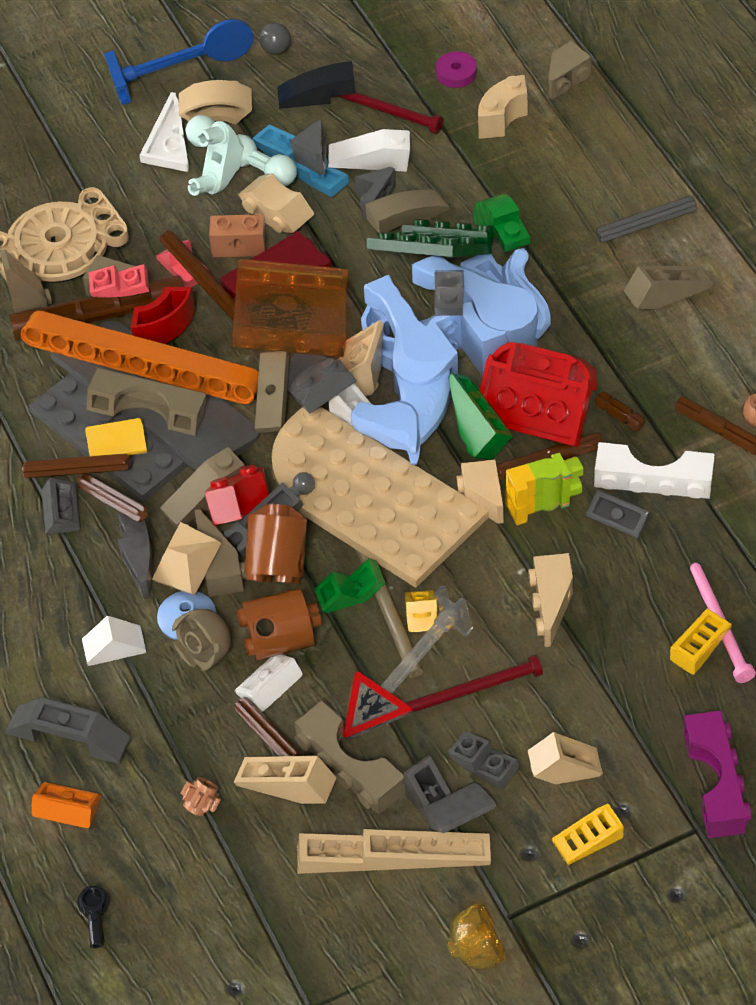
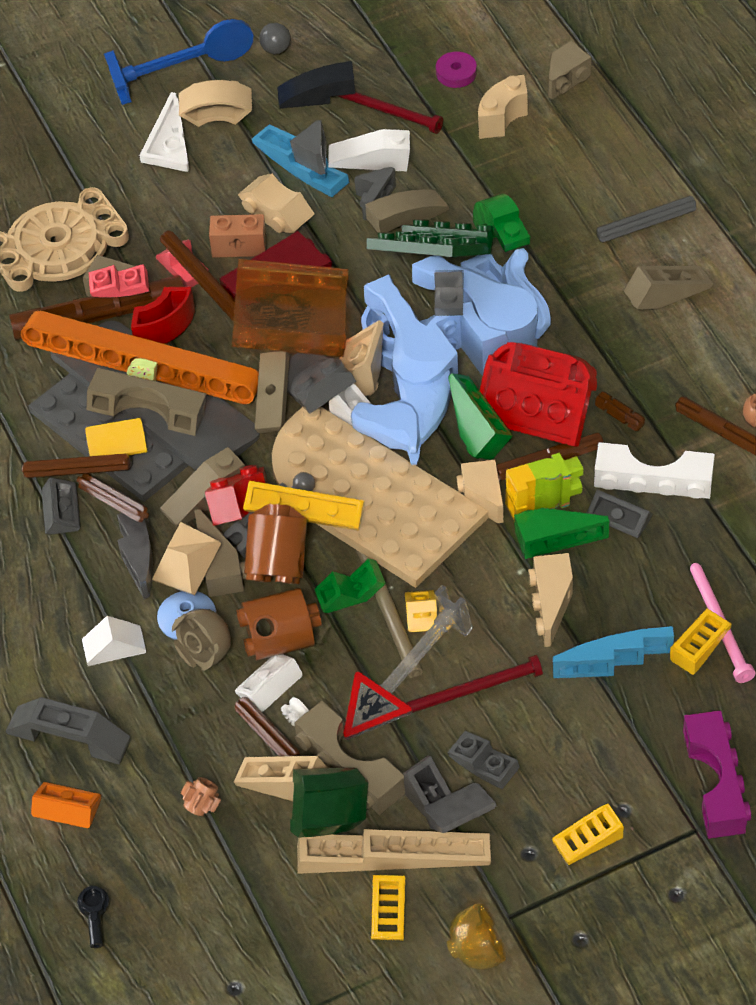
dark tan slope [0,249,52,313] -> none
light aqua connector [185,115,297,196] -> none
tan slope [528,732,603,784] -> none
none -> yellowish green tile [127,358,157,381]
none -> yellow tile [243,481,365,531]
none -> white bush [281,697,309,726]
none -> dark green slope [290,768,368,838]
none -> yellow slope [371,875,405,941]
none -> green slope [514,508,609,559]
none -> dark azure slope [553,626,674,678]

